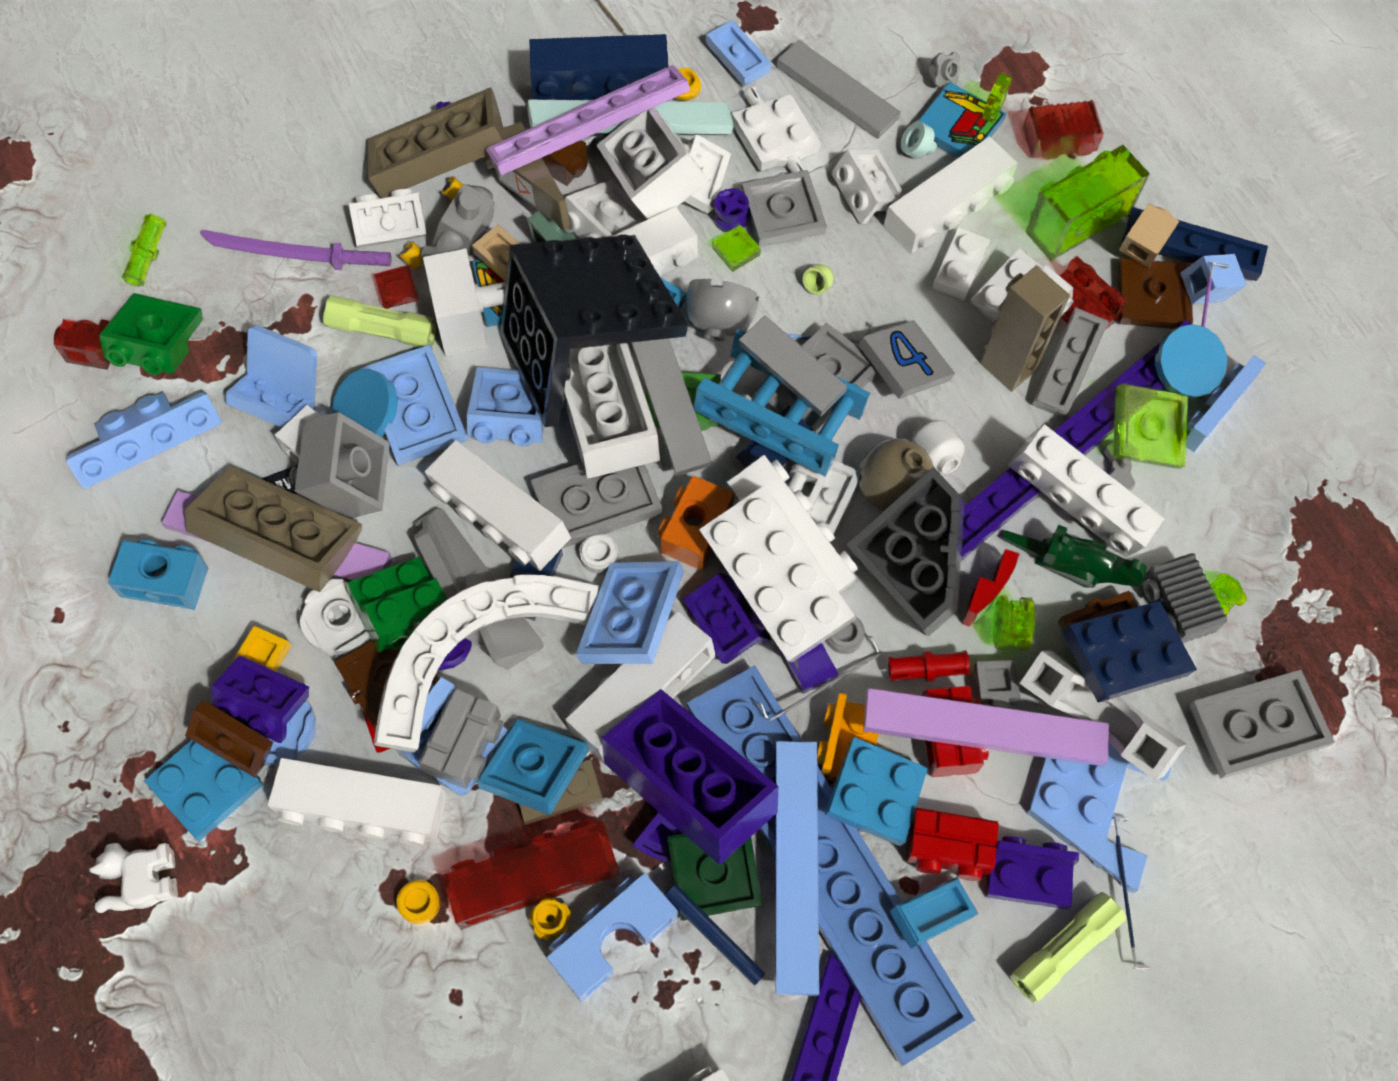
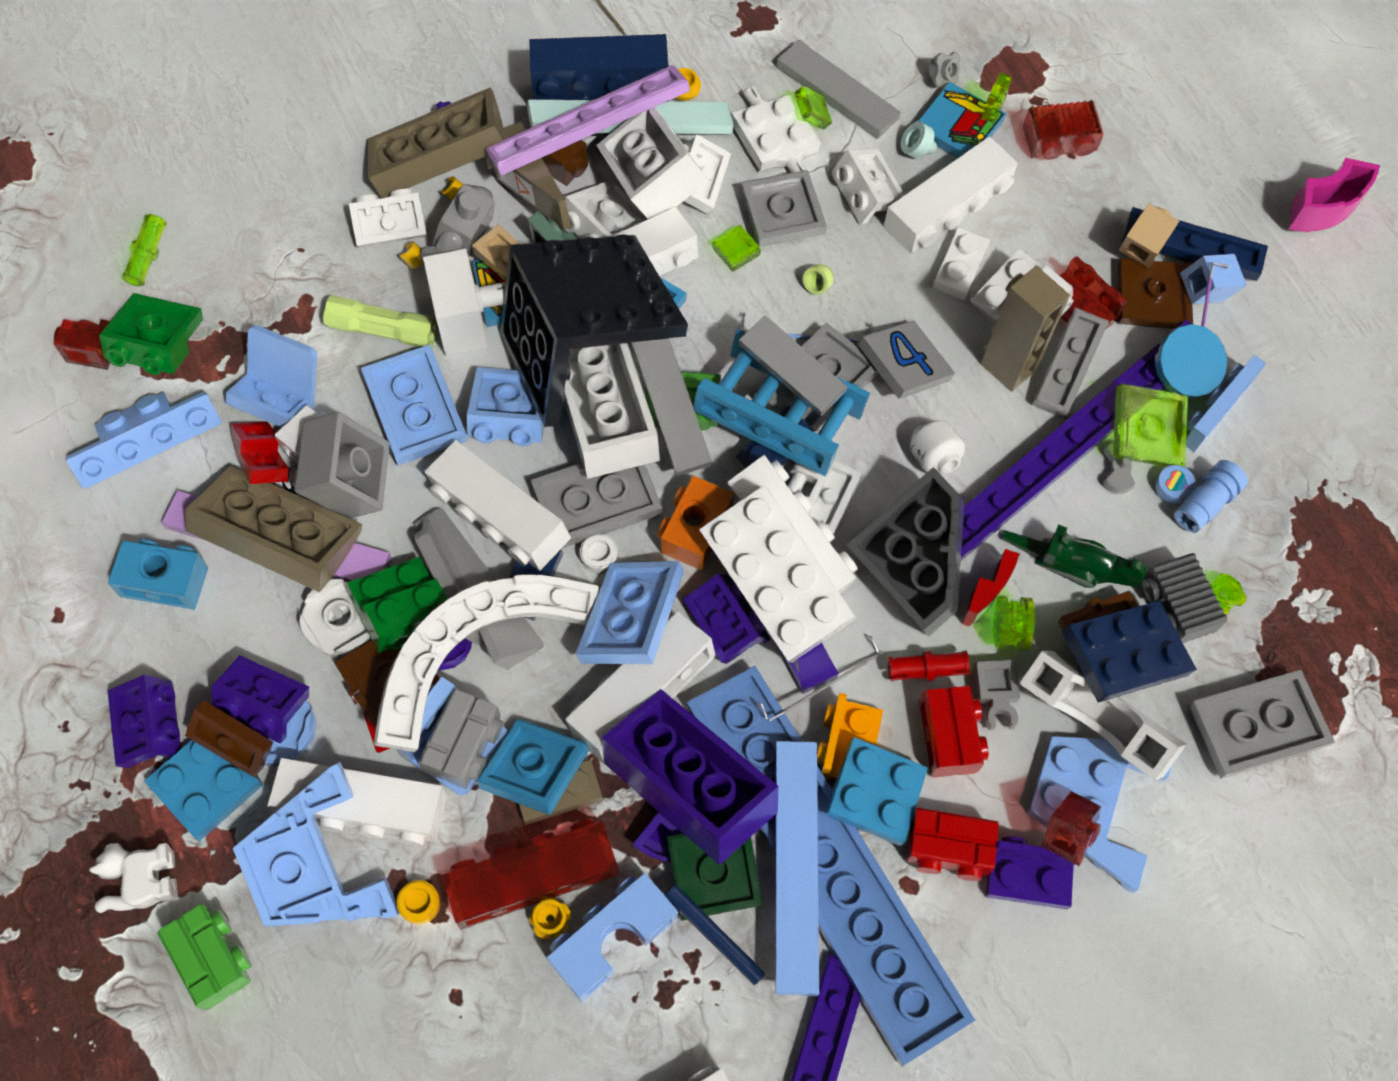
medium lavender sword [200,230,392,270] -> none
yellow plate [234,626,291,672] -> none
dark azure tile [332,369,398,437] -> none
clear red tile [374,265,419,309] -> none
light grey cylinder [686,279,759,342] -> none
light blue plate [706,20,771,86] -> none
dark purple wheel [714,188,749,233] -> none
light grey tile [826,616,865,654] -> none
dark tan cylinder [858,439,934,512] -> none
lavender tile [863,688,1109,766] -> none
dark azure tile [890,877,979,949] -> none
white brick [1008,424,1165,558] -> none
yellowish green axle [1010,891,1127,1004] -> none
clear neon green brick [1025,144,1150,261] -> none
dark blue piece [1112,816,1151,971] -> none
none -> dark purple bracket [107,674,181,768]
none -> bright green brick [157,904,252,1010]
none -> red slope [231,422,289,484]
none -> light blue wing [233,762,399,926]
none -> clear neon green tile [794,86,832,130]
none -> clear red brick [1041,791,1102,866]
none -> light blue tile [1155,465,1196,504]
none -> light blue axle [1174,460,1248,533]
none -> dark pink brick [1289,157,1380,232]

